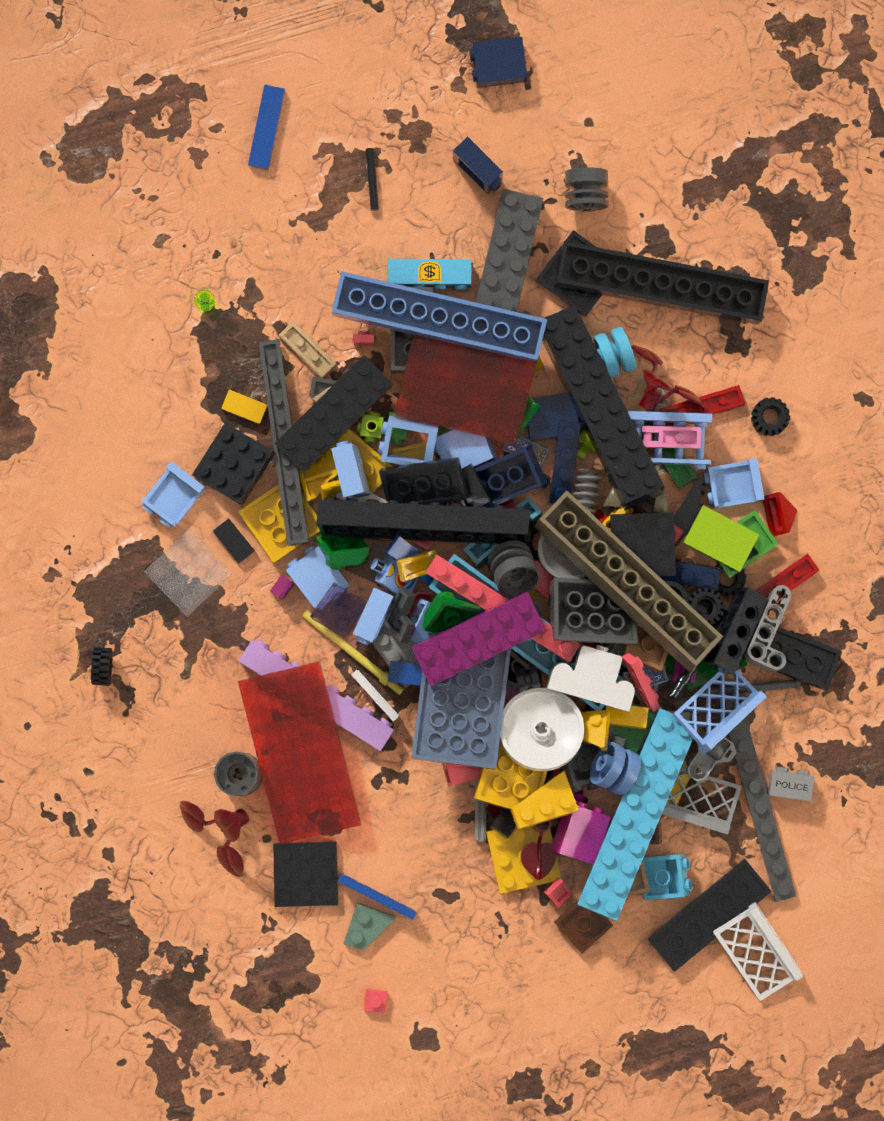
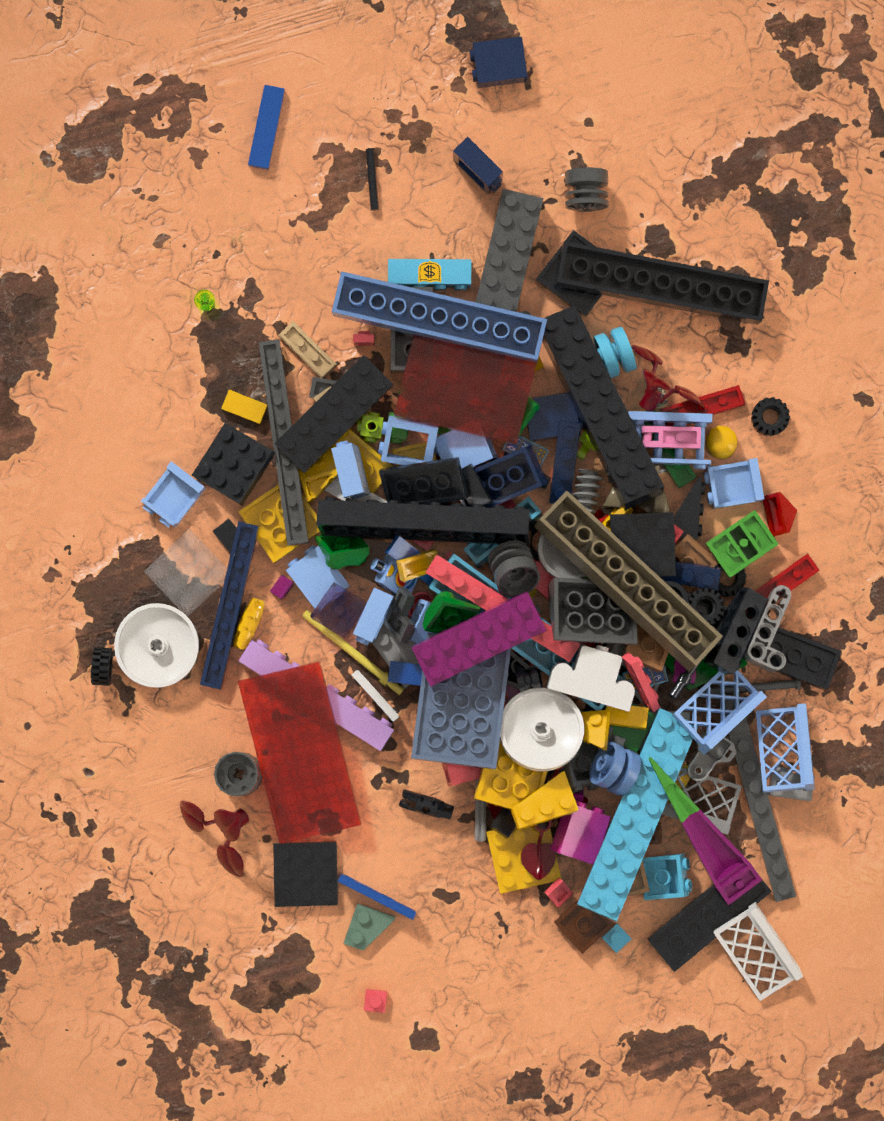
yellow tile [320,479,341,500] -> none
lime tile [683,505,759,572] -> none
none -> white dish [114,603,199,688]
none -> dark blue plate [200,521,260,690]
none -> yellow hinge [233,597,265,650]
none -> black hinge [399,789,454,819]
none -> medium azure plate [602,923,631,953]
none -> magenta plate [649,757,762,905]
none -> yellow hair [706,426,738,460]
none -> light blue fence [756,703,815,793]

